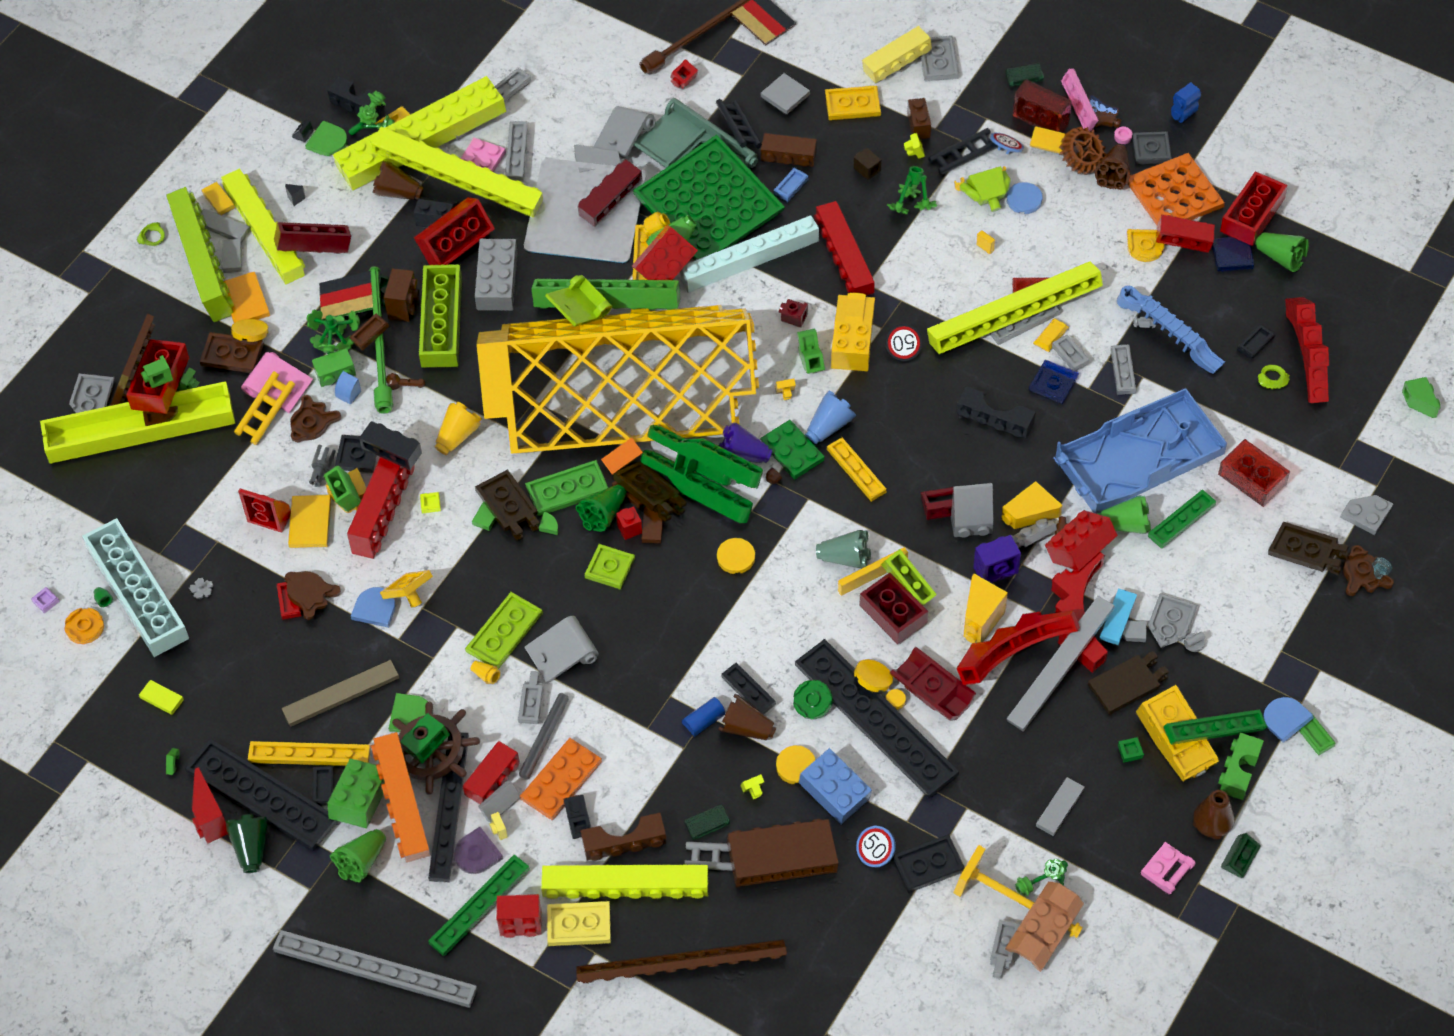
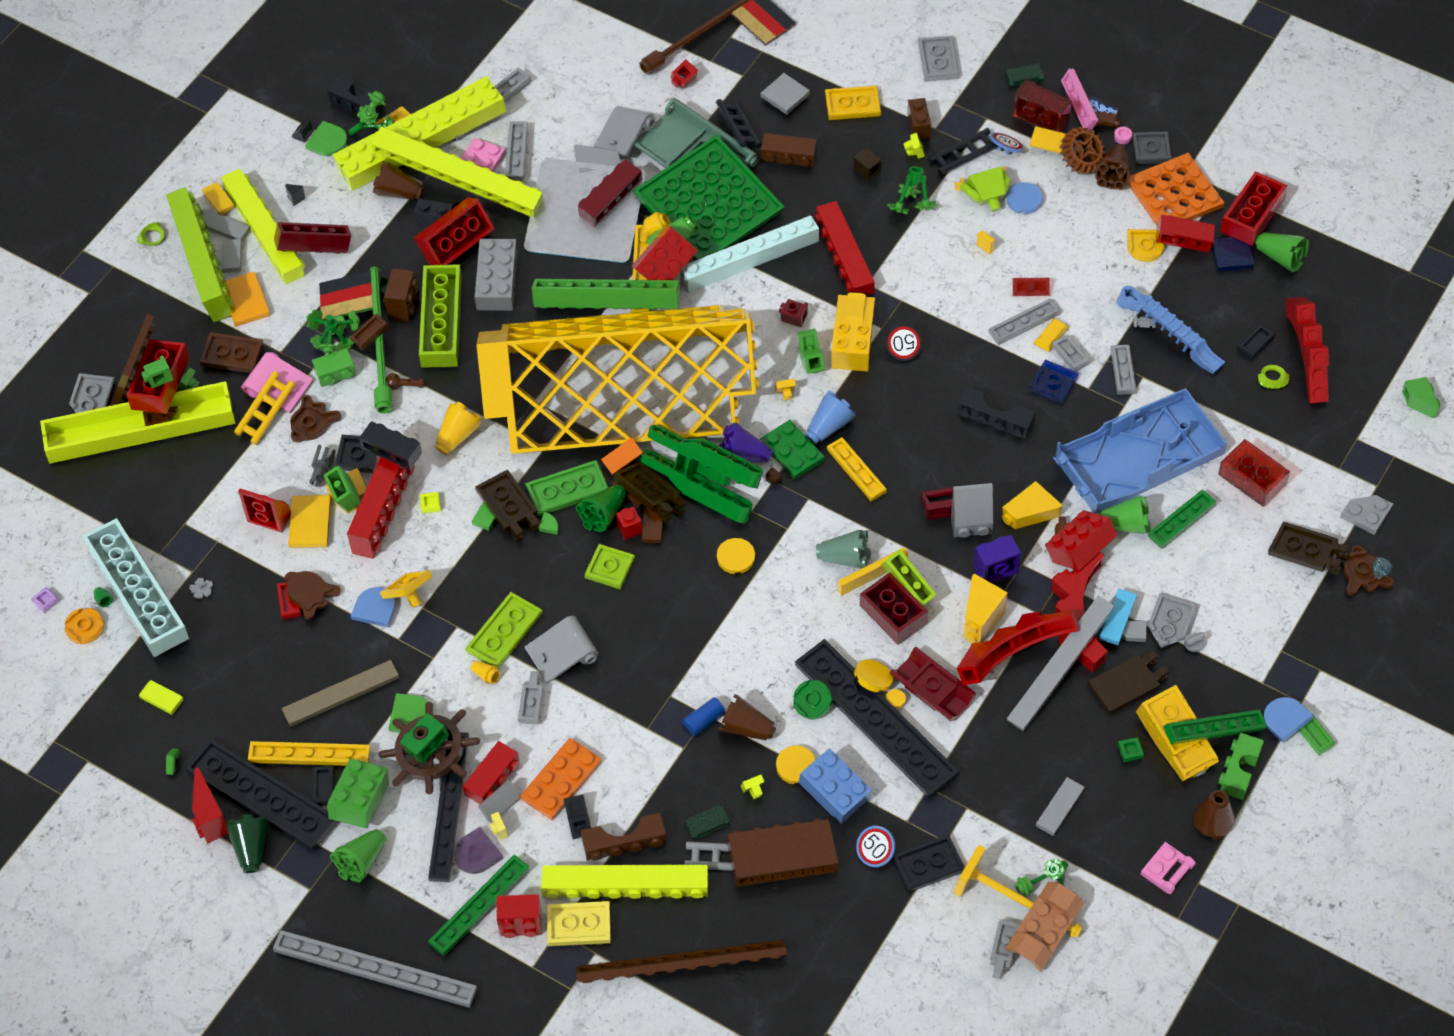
yellow tile [231,319,268,342] -> none
medium blue brick [335,371,361,405] -> none
orange brick [371,732,430,863] -> none
flat silver axle [519,693,569,779] -> none
lime door [545,275,613,327] -> none
black plate [721,663,776,714] -> none
medium blue tile [774,168,809,202] -> none
light yellow brick [862,26,932,84] -> none
neon yellow brick [927,261,1103,354] -> none
light grey hinge [1011,518,1057,548] -> none
blue brick [1171,82,1201,123] -> none
dark green slope [1221,833,1261,878] -> none

